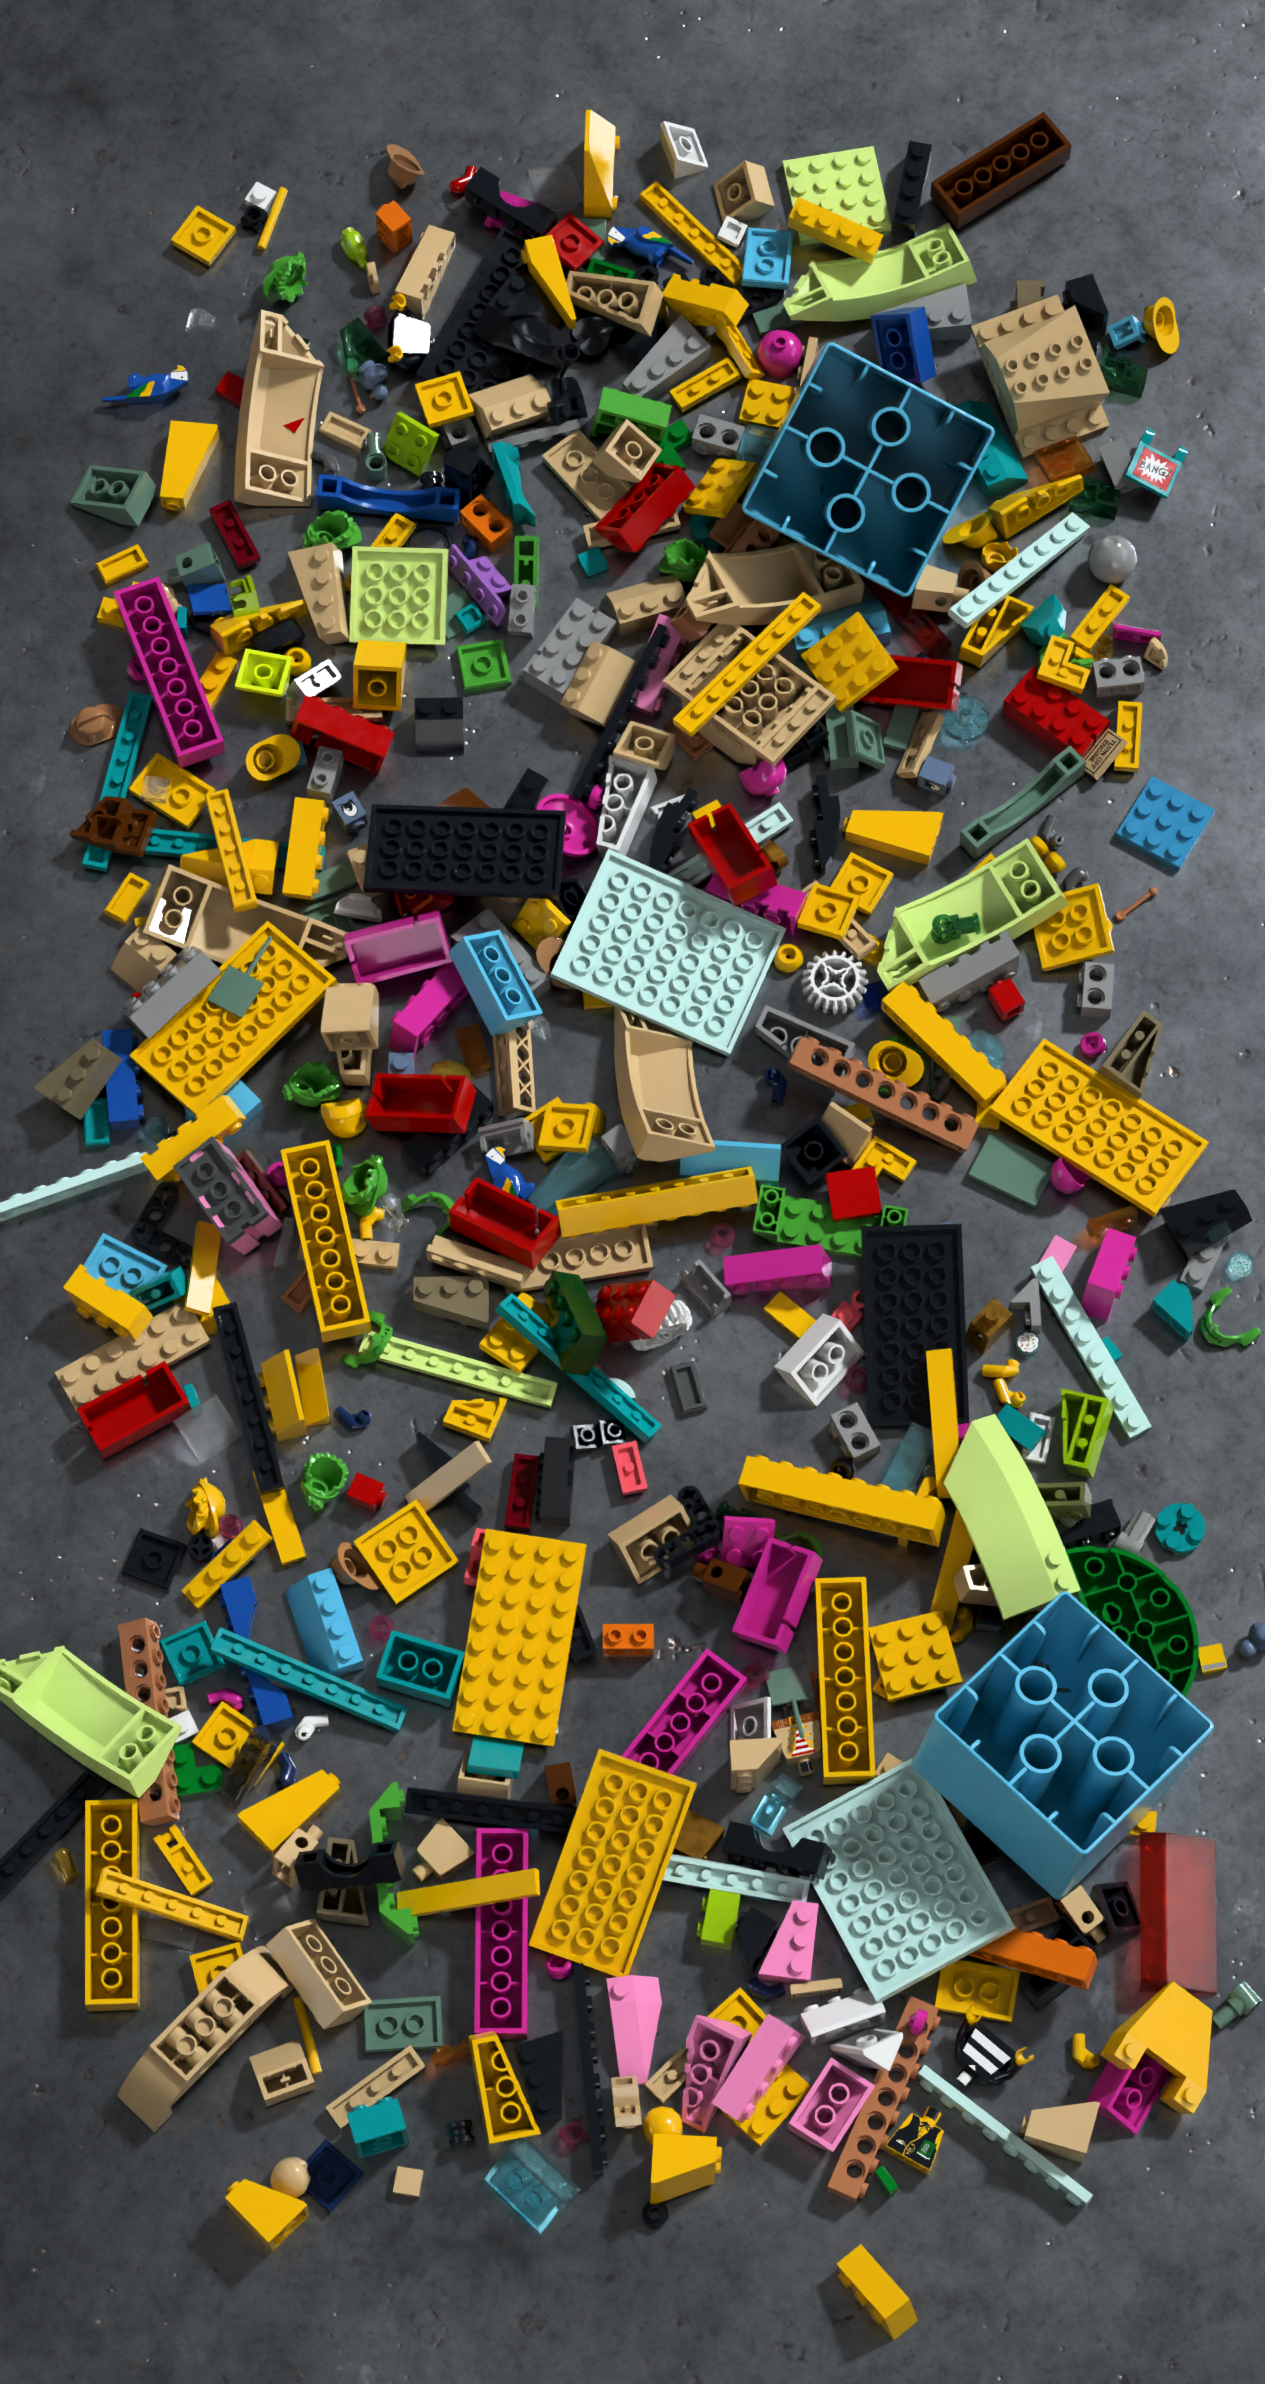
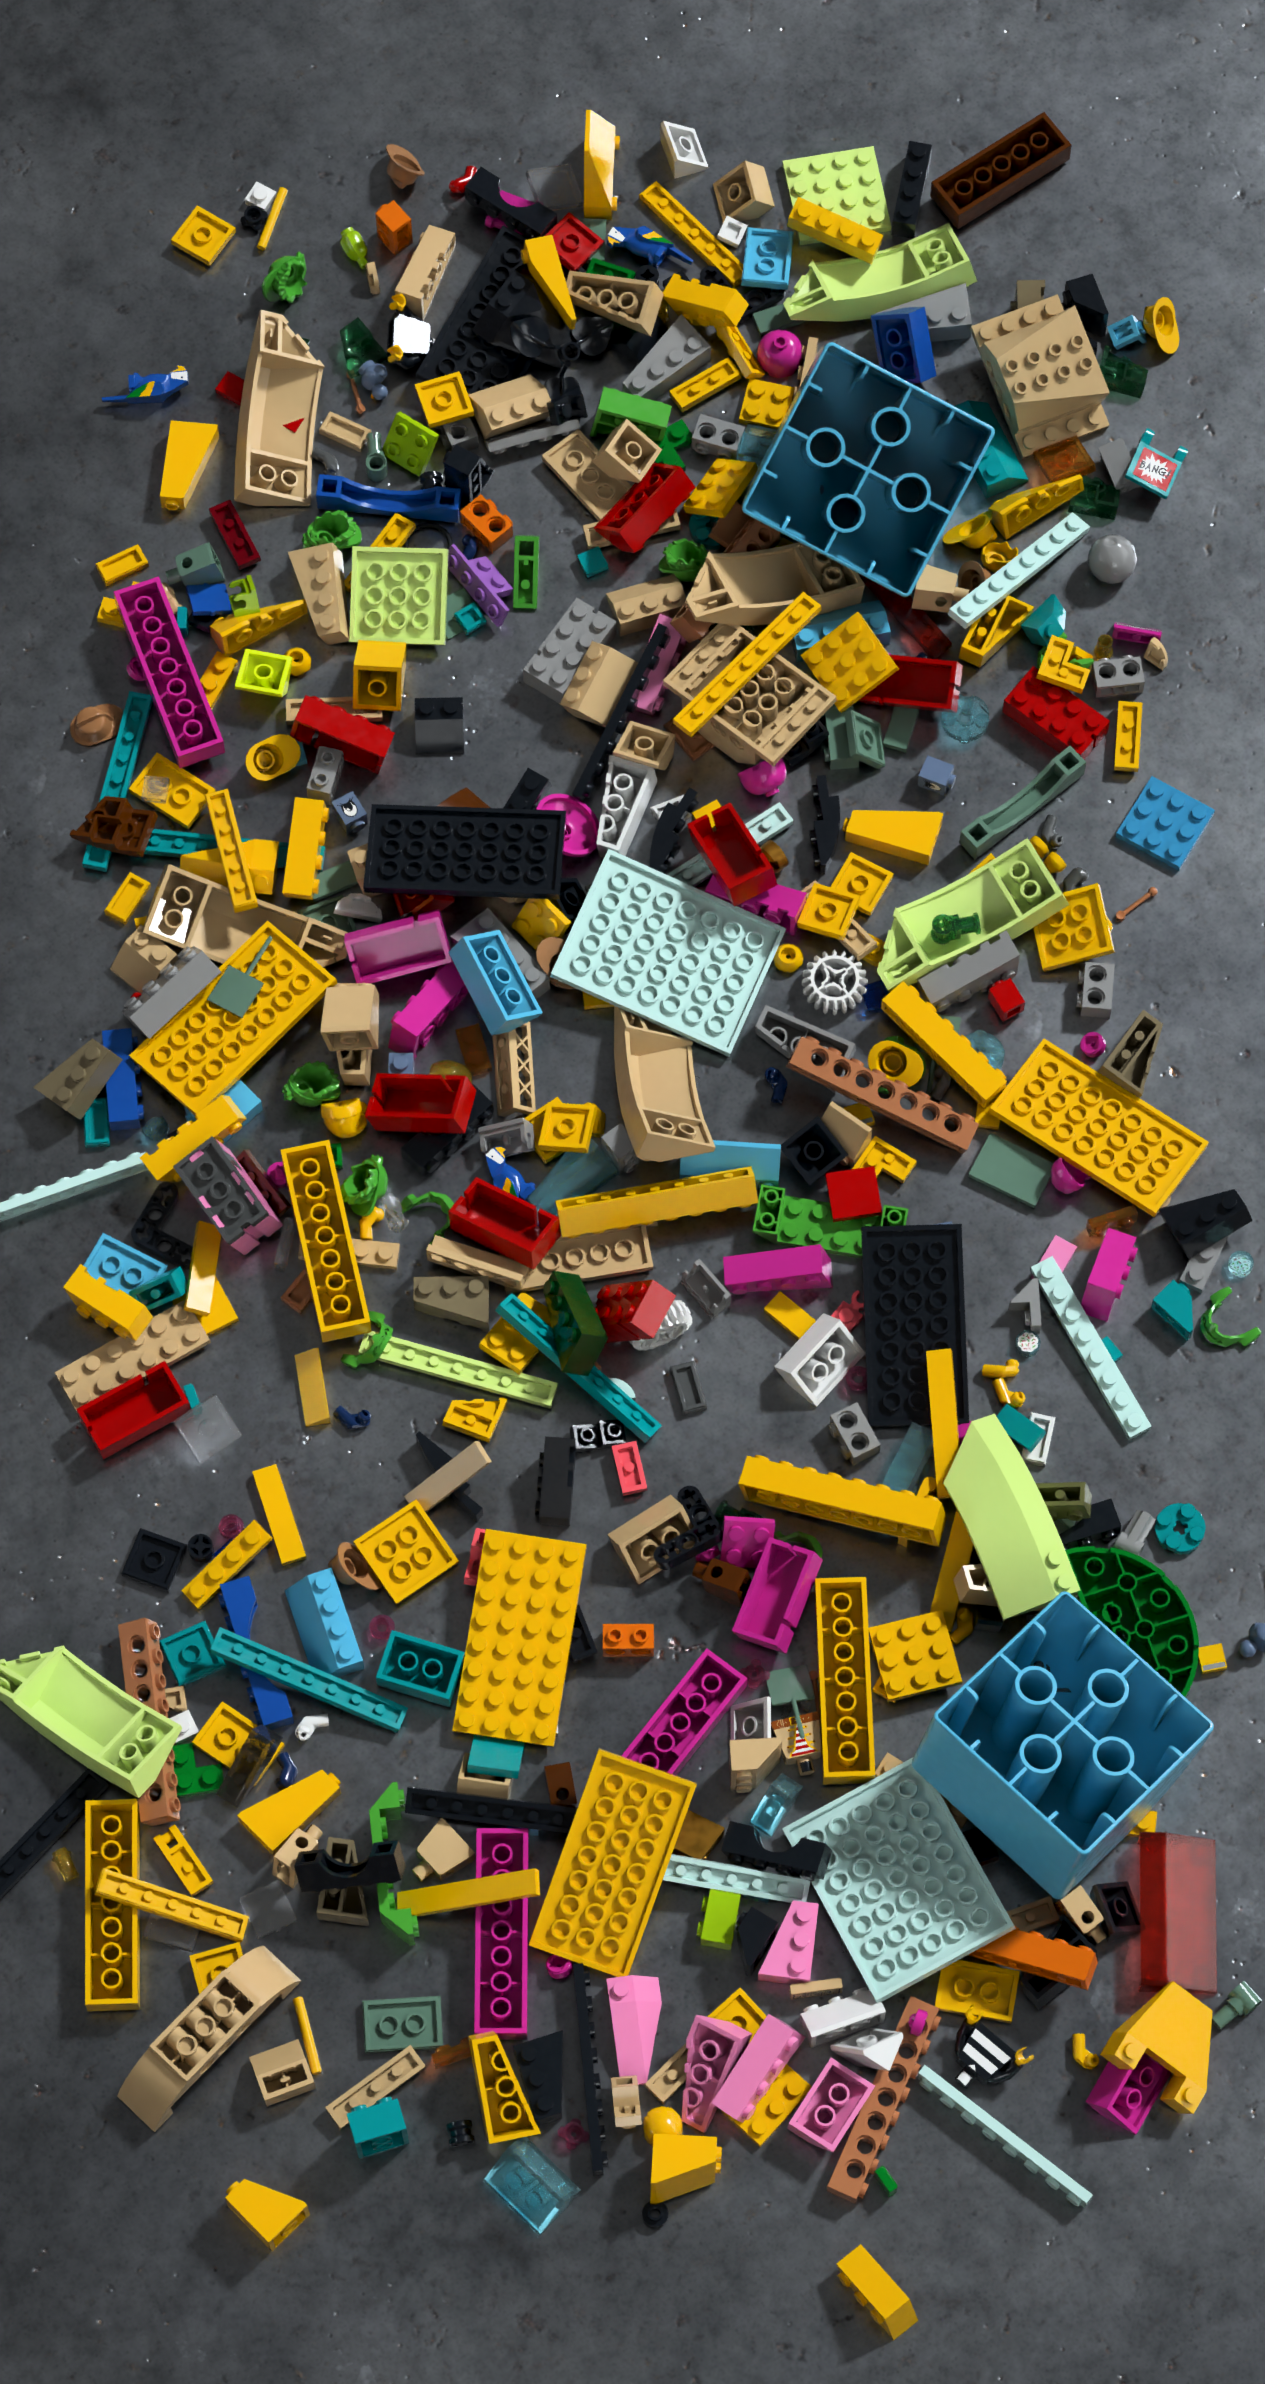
sand green slope [70,465,159,526] -> none
yellow hair [185,1477,226,1539] -> none
clear animal [186,308,216,330] -> none
dark pink arm [207,1688,244,1711] -> none
black plate [212,1302,285,1495] -> none
black slope [249,618,305,654] -> none
yellow slope [258,1349,307,1441] -> none
tan brick [266,1918,372,2030] -> none
tan hair [270,2157,311,2198] -> none
hinge [285,659,343,706] -> none
bright green hair [300,1452,349,1511] -> none
dark blue tile [305,2139,365,2214] -> none
red brick [346,1472,388,1513] -> none
clear pink plate [364,306,388,330] -> none
tan tile [393,2166,424,2198] -> none
bright green tile [456,639,512,693] -> none
teal slope [492,441,536,528] -> none
dark red plate [504,1453,540,1531] -> none
light grey brick [508,584,537,637] -> none
clear animal [522,1015,551,1039] -> none
dark pink tile [587,785,605,810] -> none
clear pink plate [710,1223,735,1248] -> none
dark blue arm [747,1977,786,2002] -> none
black plate [830,1457,856,1480] -> none
black torso [885,2106,944,2175] -> none
tan plate [896,711,945,778] -> none
pearl gold torso [966,1298,1015,1355] -> none
tan slope [1019,2101,1100,2163] -> none
lime wedge [1061,1388,1114,1478] -> none
yellow plate [1069,584,1130,653] -> none
tan tile [1083,728,1128,780] -> none

